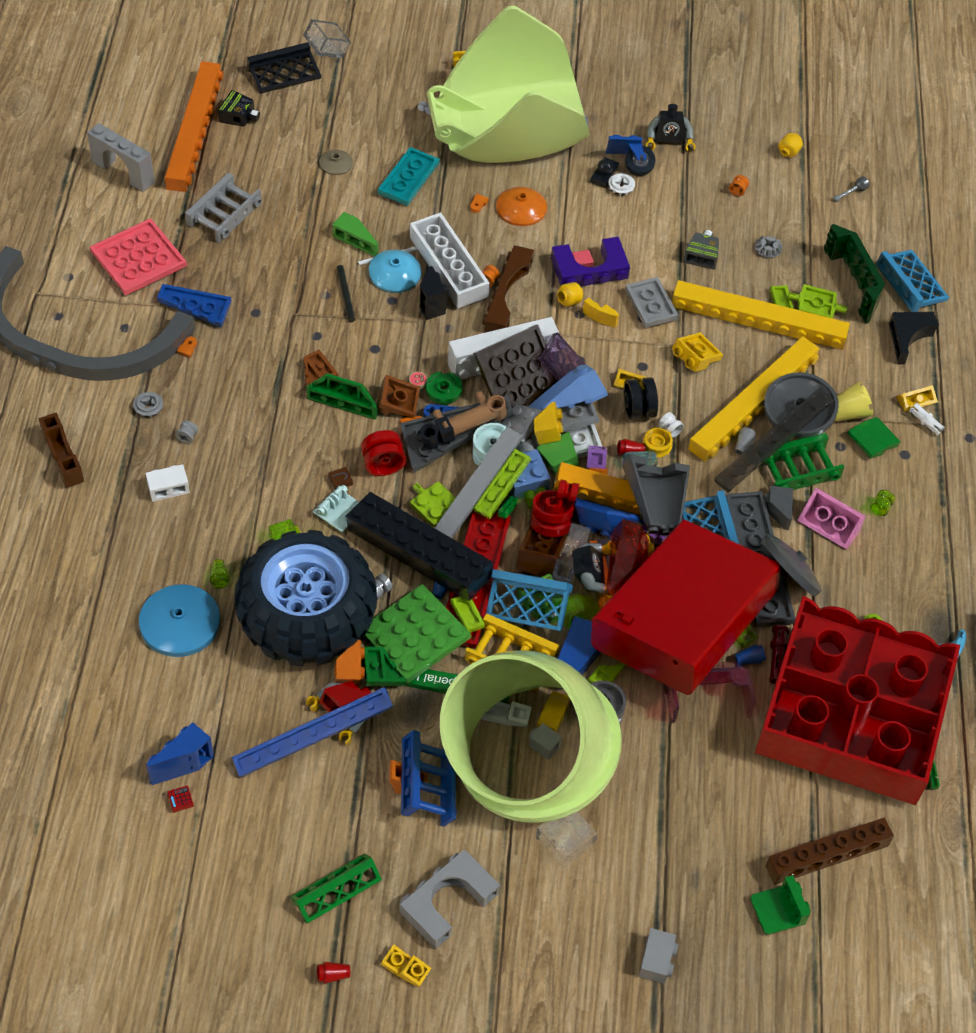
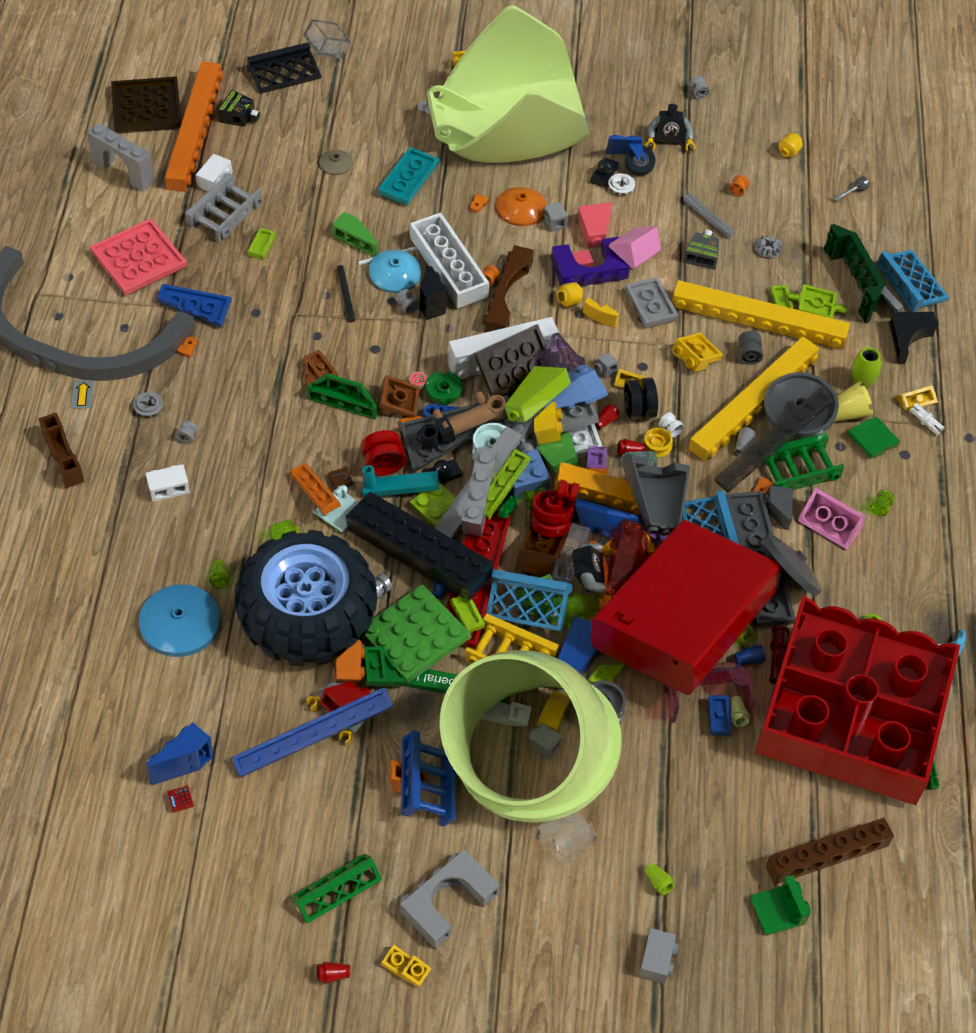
none -> light grey sticker [71,380,94,408]
none -> dark brown plate [111,76,182,132]
none -> white brick [196,153,233,191]
none -> lime tile [247,228,276,260]
none -> orange tile [289,463,341,515]
none -> teal piece [362,465,439,497]
none -> light grey wheel [395,289,419,314]
none -> black tile [421,459,463,484]
none -> light grey arch [461,447,498,537]
none -> lime slope [504,366,571,422]
none -> light grey brick [543,202,568,232]
none -> coral slope [577,202,612,248]
none -> light grey plate [594,353,620,379]
none -> red cone [594,403,620,430]
none -> bright pink slope [608,226,661,269]
none -> lime cone [645,863,675,895]
none -> light grey axle [683,193,735,238]
none -> light grey wheel [689,76,710,99]
none -> blue plate [708,695,732,735]
none -> yellowish green cone [730,696,750,727]
none -> dark grey wheel [738,331,763,365]
none -> orange piece [754,476,774,496]
none -> lime piece [850,347,882,389]
none -> light grey tile [881,286,904,312]

